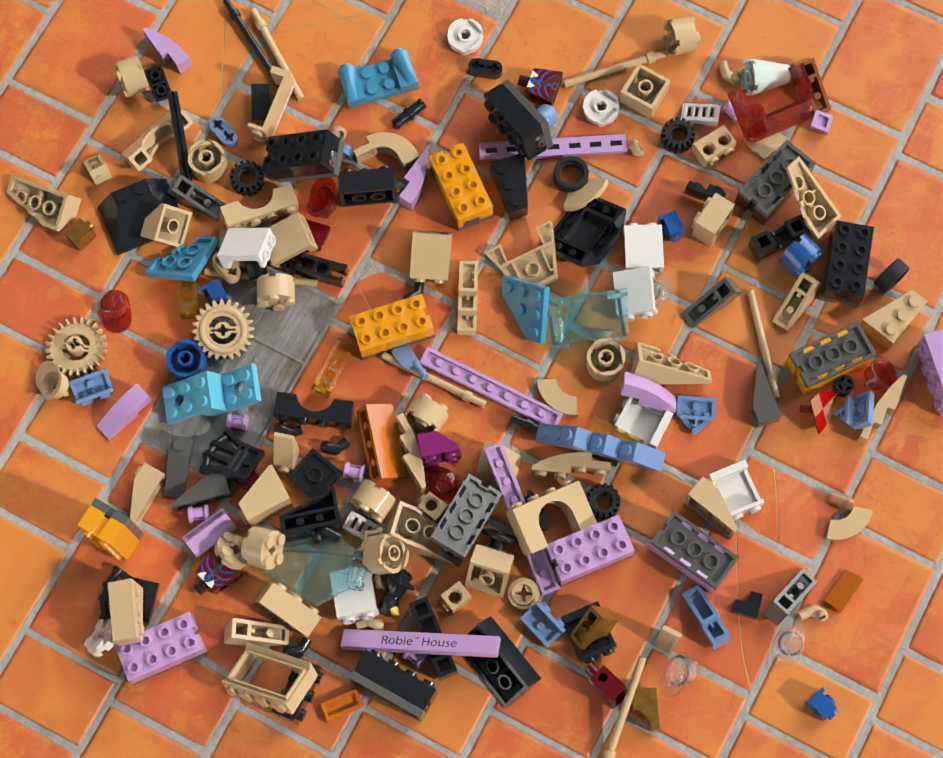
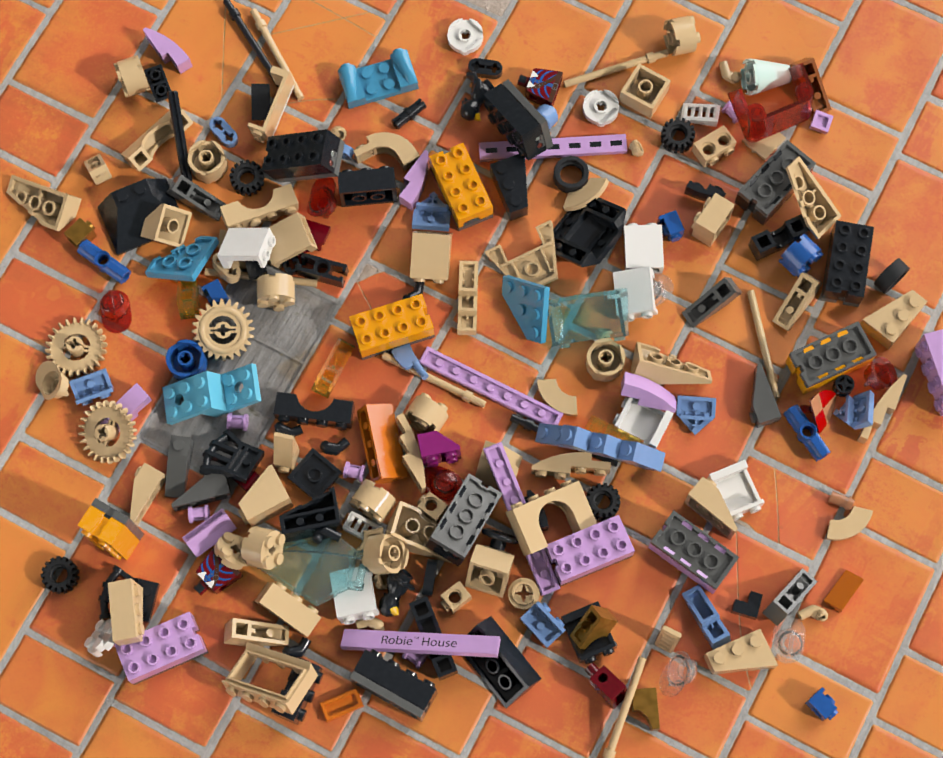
none -> black tyre [41,556,80,594]
none -> blue piece [77,239,131,284]
none -> tan gear [78,400,137,464]
none -> medium blue slope [412,192,451,232]
none -> black beam [422,558,438,597]
none -> black animal [460,72,494,121]
none -> tan wedge [703,629,778,675]
none -> blue piece [783,404,831,462]

